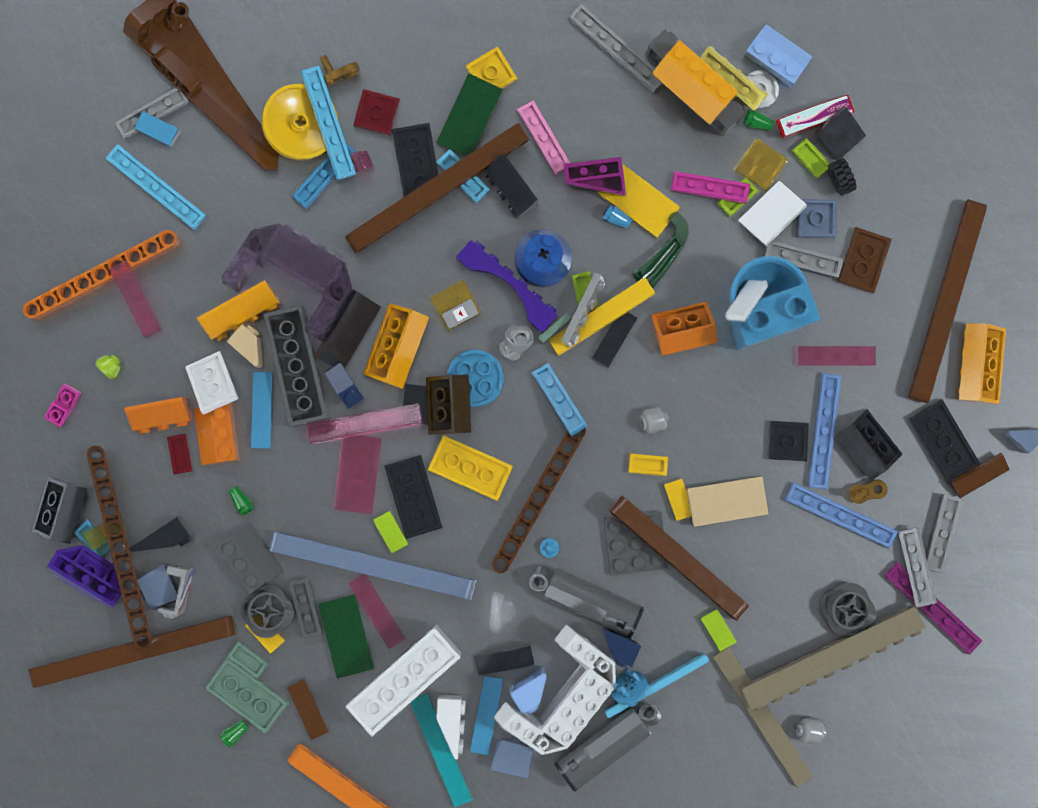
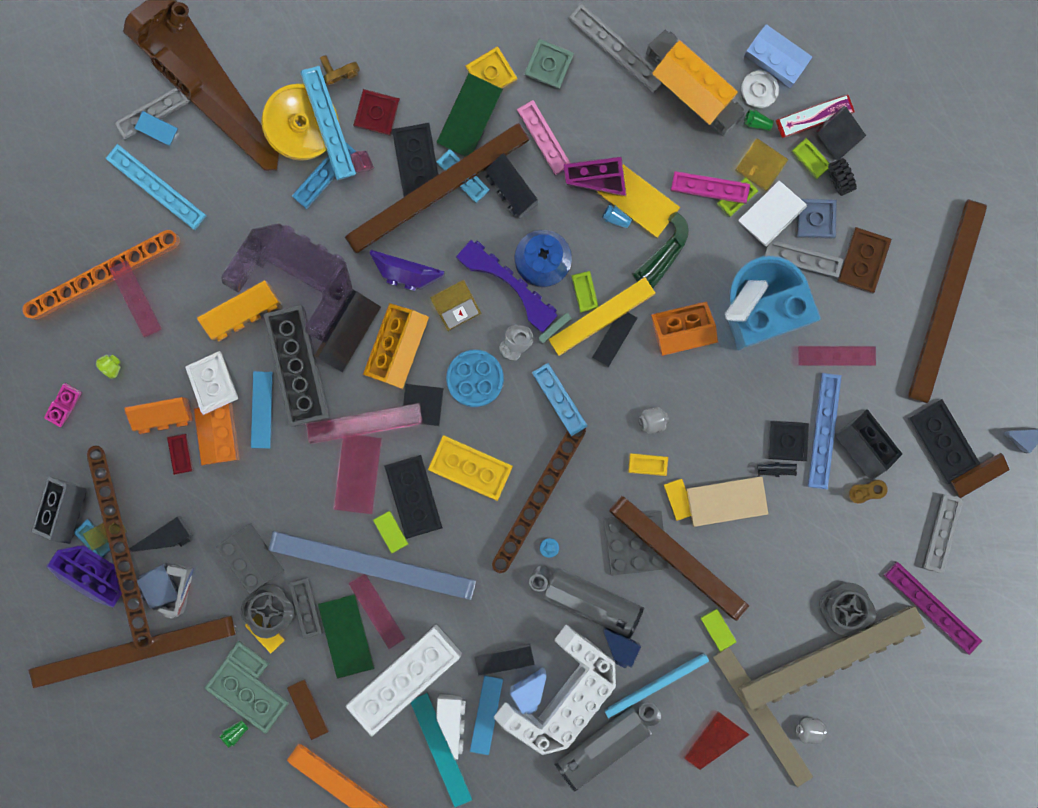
tan slope [227,324,264,369] -> none
green cone [228,486,254,516] -> none
dark blue slope [324,362,364,409] -> none
dark brown slope [426,375,471,435] -> none
clear tile [490,592,516,633] -> none
sand blue torso [490,737,534,779] -> none
light grey plate [561,272,605,348] -> none
dark azure plate [611,668,649,707] -> none
light yellow hinge [700,46,769,110] -> none
medium blue tile [785,483,898,549] -> none
light grey plate [899,528,937,607] -> none
light orange slope [958,323,1006,404] -> none
none -> dark purple wedge [370,250,445,291]
none -> sand green plate [524,39,574,89]
none -> clear red wing [684,711,750,770]
none -> black pin [758,462,797,477]

